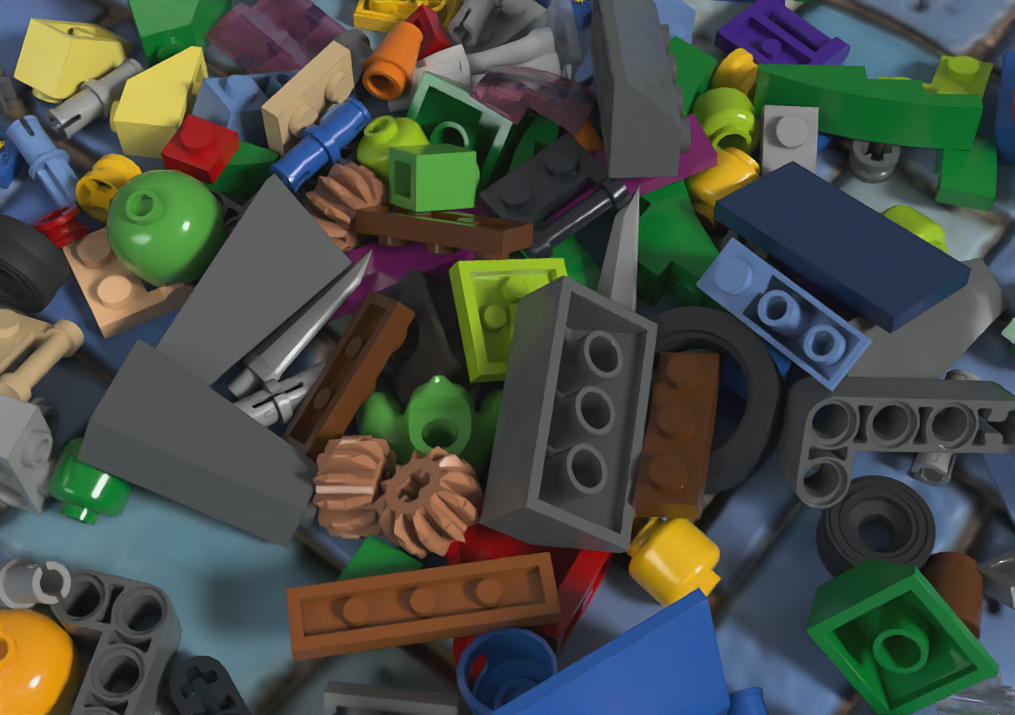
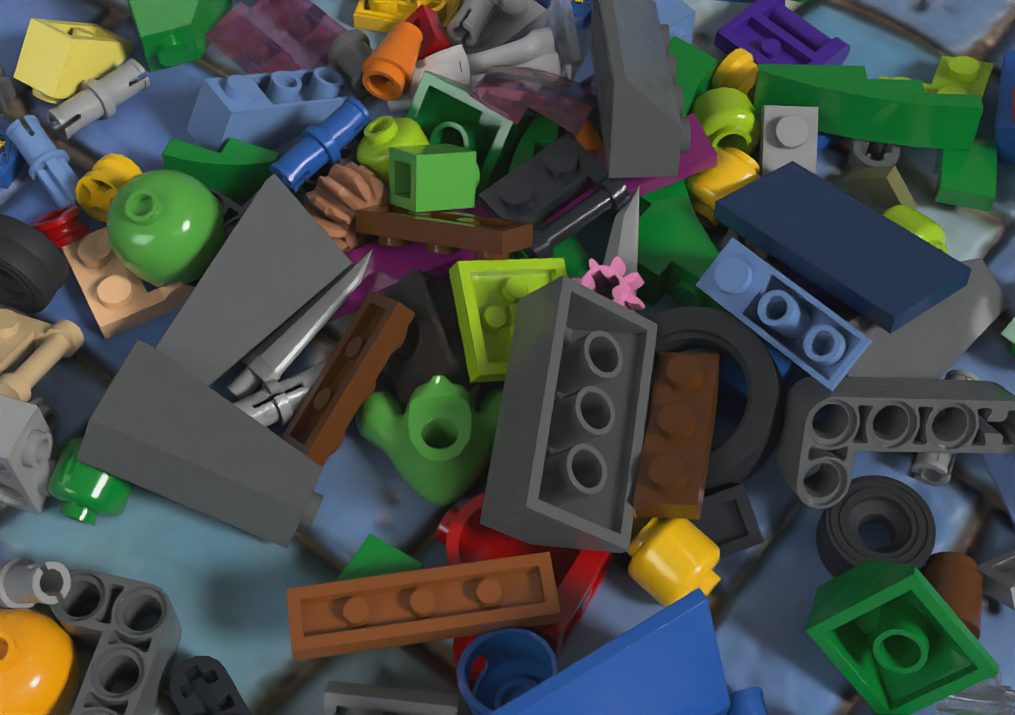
light yellow slope [110,46,209,159] -> none
red plate [161,114,240,185] -> none
tan plate [261,40,354,158] -> none
nougat gear [312,435,397,541] -> none
nougat gear [373,446,485,560] -> none
none -> bright pink gear [572,256,645,311]
none -> black plate [688,483,765,559]
none -> olive tile [842,165,918,212]

